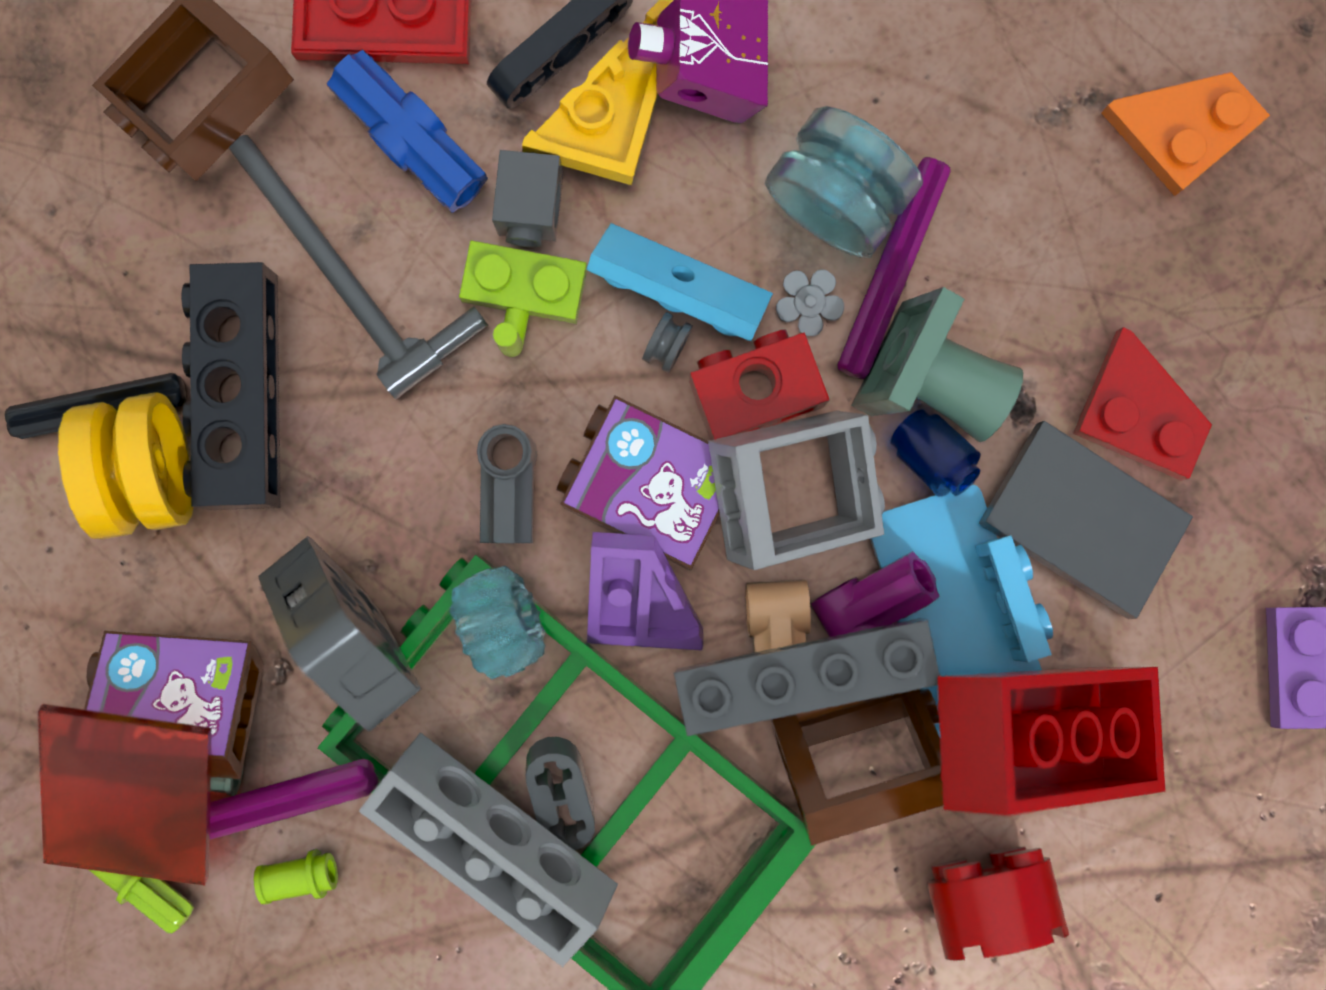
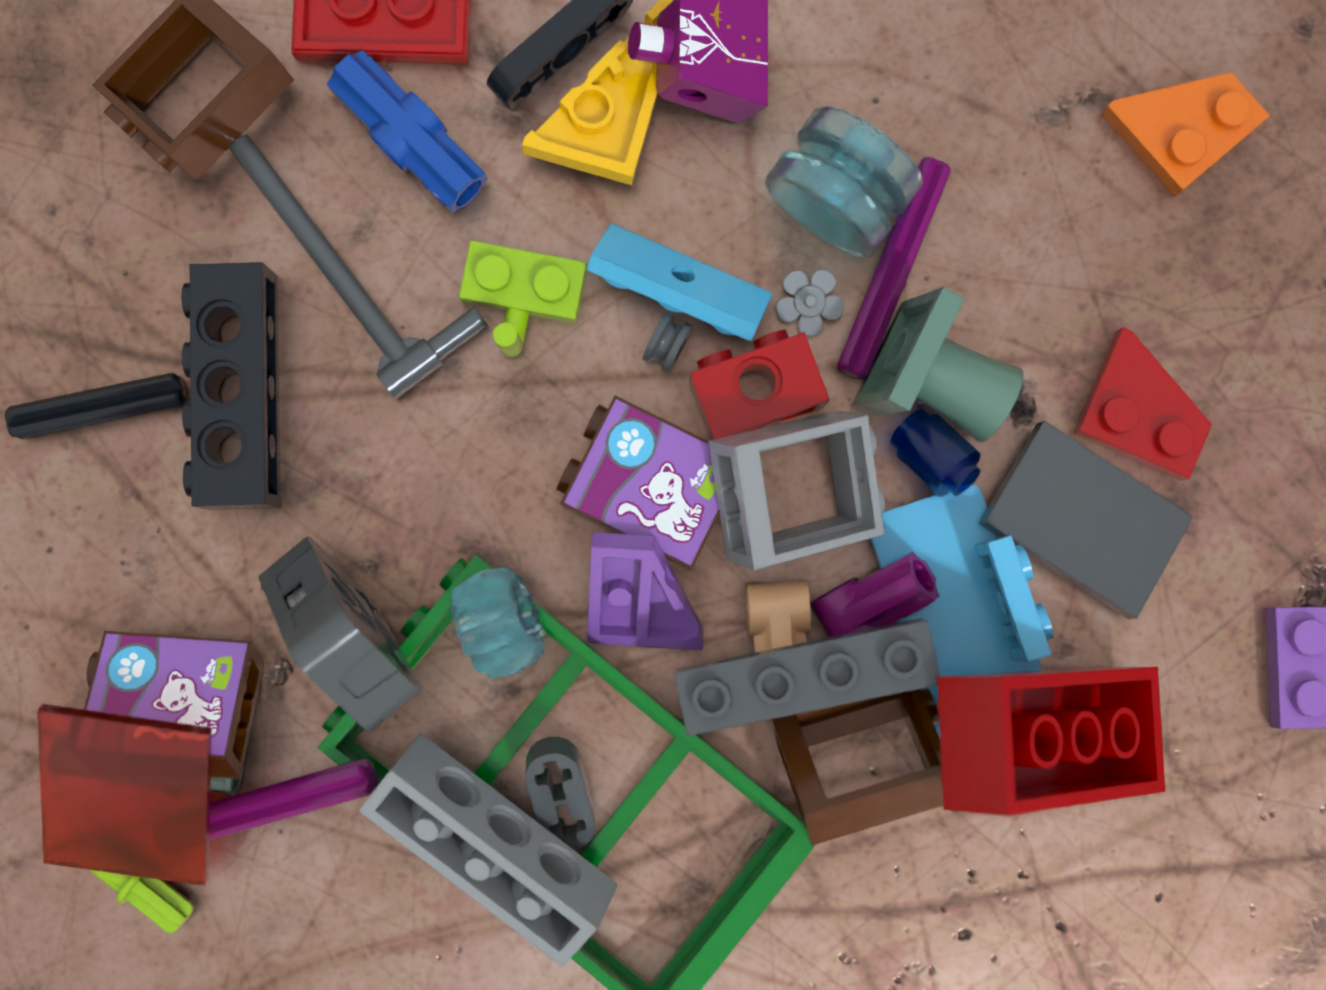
yellow wheel [58,392,194,540] -> none
lime pin [254,849,338,905] -> none
dark grey piece [477,424,537,543] -> none
dark grey brick [492,150,564,247] -> none
red brick [927,846,1069,961] -> none

